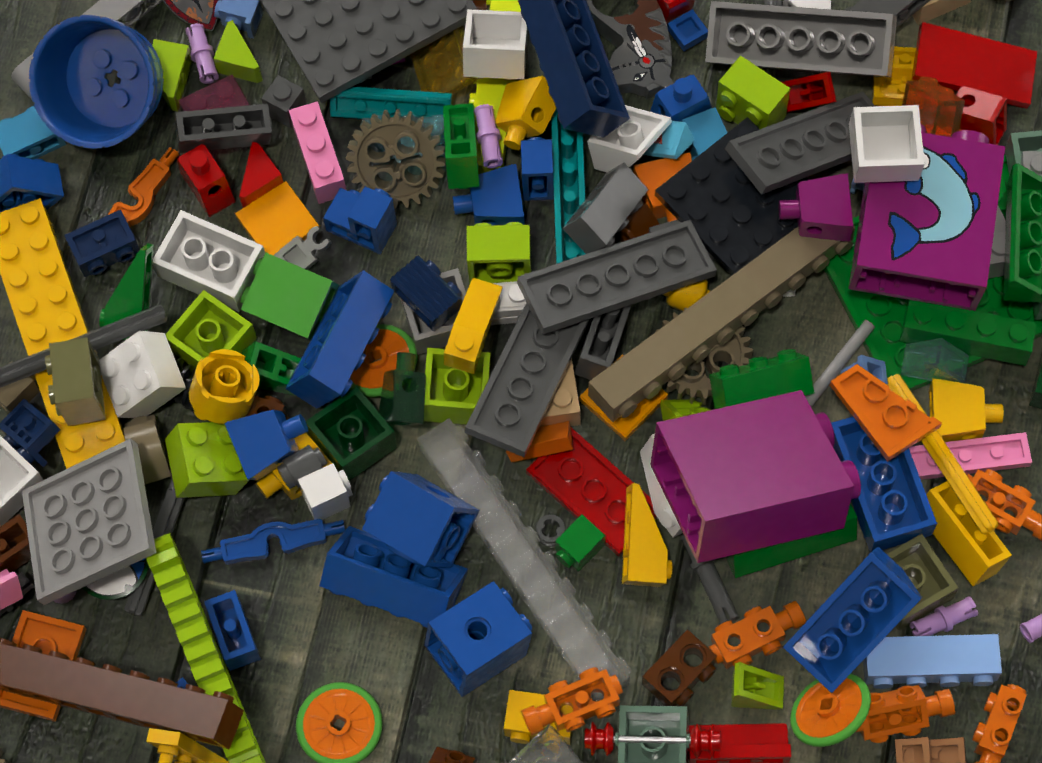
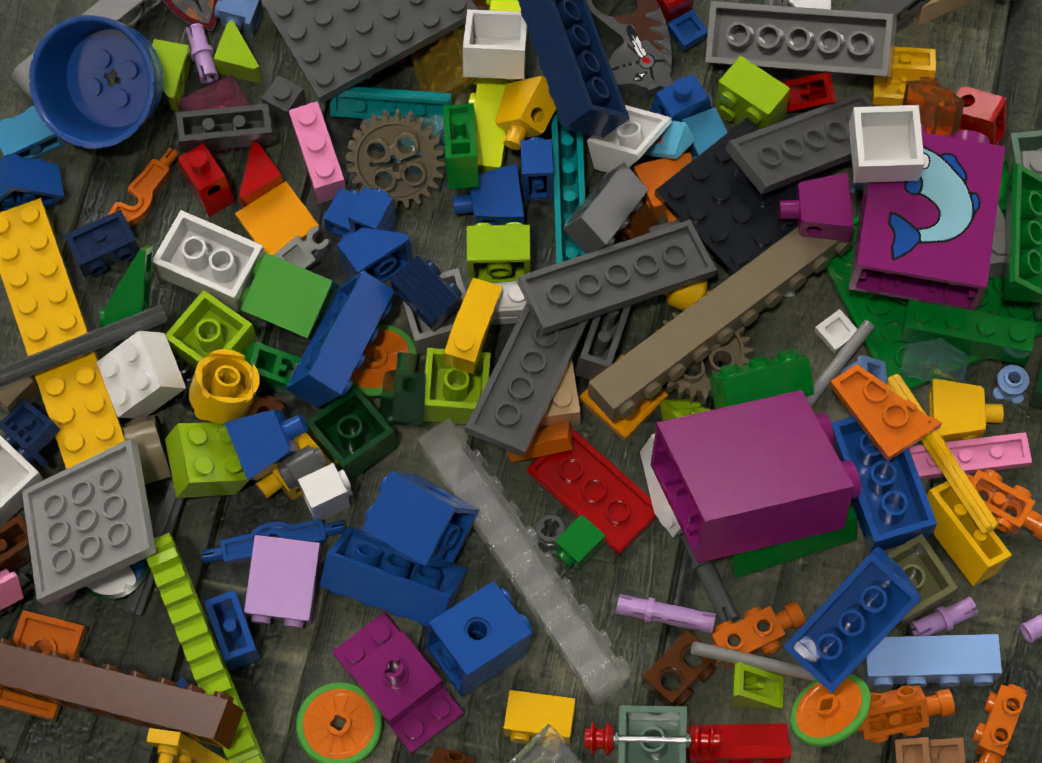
olive brick [45,337,106,426] -> none
lavender pin [474,104,503,168] -> none
orange brick [521,667,623,736] -> none
yellow slope [622,483,672,587] -> none
red tile [911,22,1037,109] -> none
none -> lavender brick [244,535,322,628]
none -> magenta brick [332,612,464,755]
none -> blue slope [337,228,413,283]
none -> lavender pin [615,593,716,634]
none -> light grey bar [691,641,817,681]
none -> white plate [814,309,857,355]
none -> light blue brick [992,365,1029,405]

